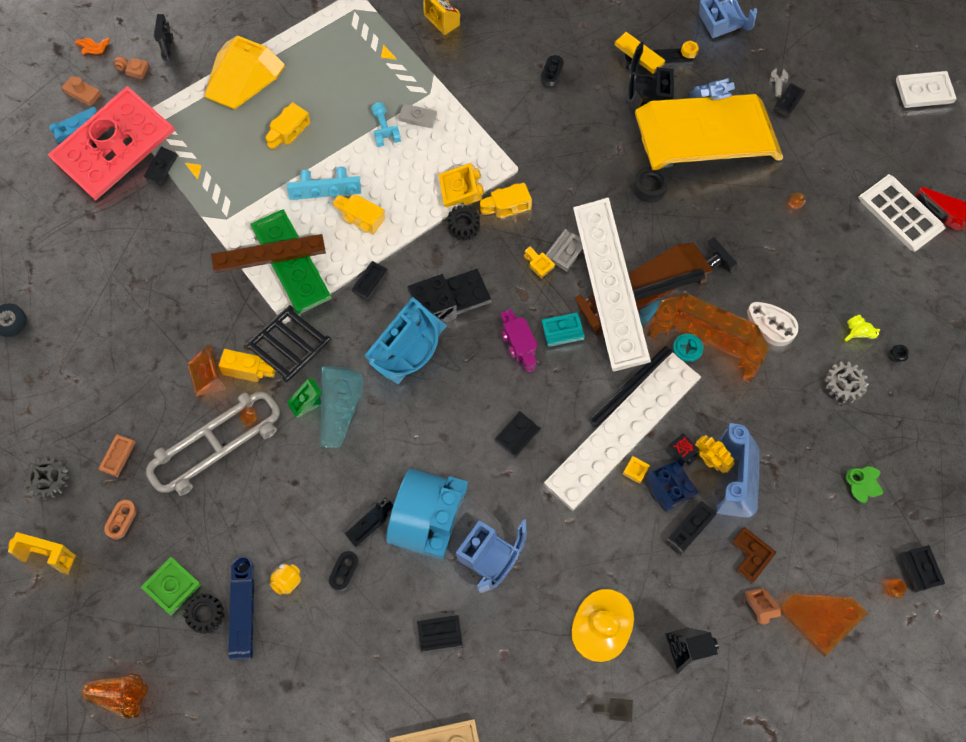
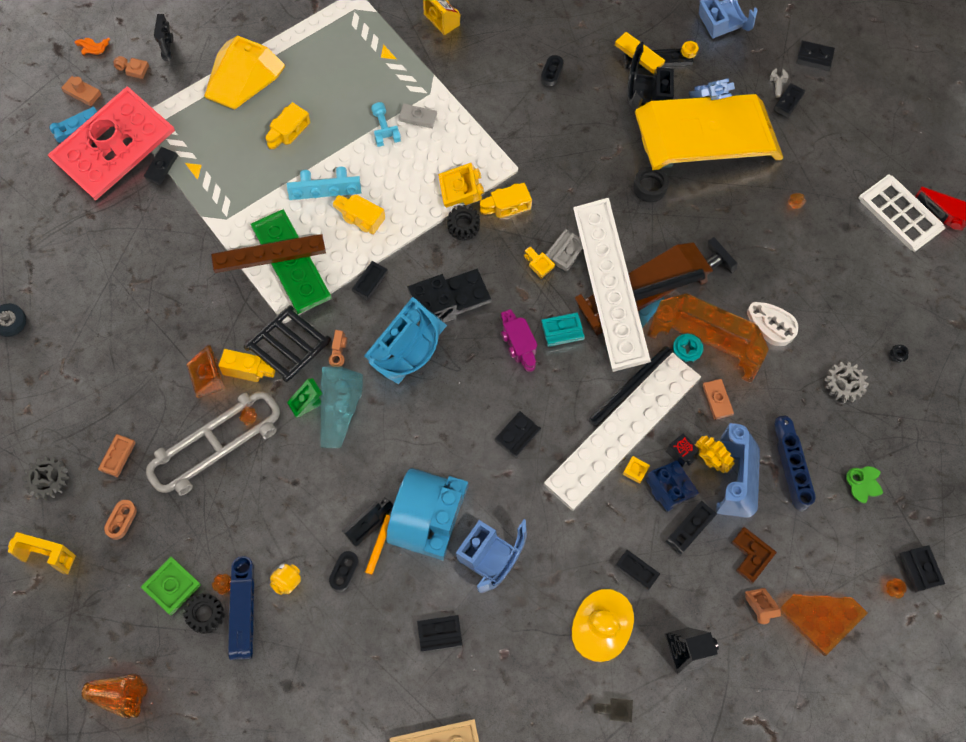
neon yellow animal [844,315,880,342] -> none
white plate [896,71,957,108] -> none
none -> clear orange plate [212,574,231,594]
none -> nougat plate [329,330,347,368]
none -> light orange bar [365,514,390,575]
none -> black plate [614,549,660,591]
none -> nougat plate [702,379,734,420]
none -> dark blue piece [774,415,816,511]
none -> black plate [796,40,835,71]

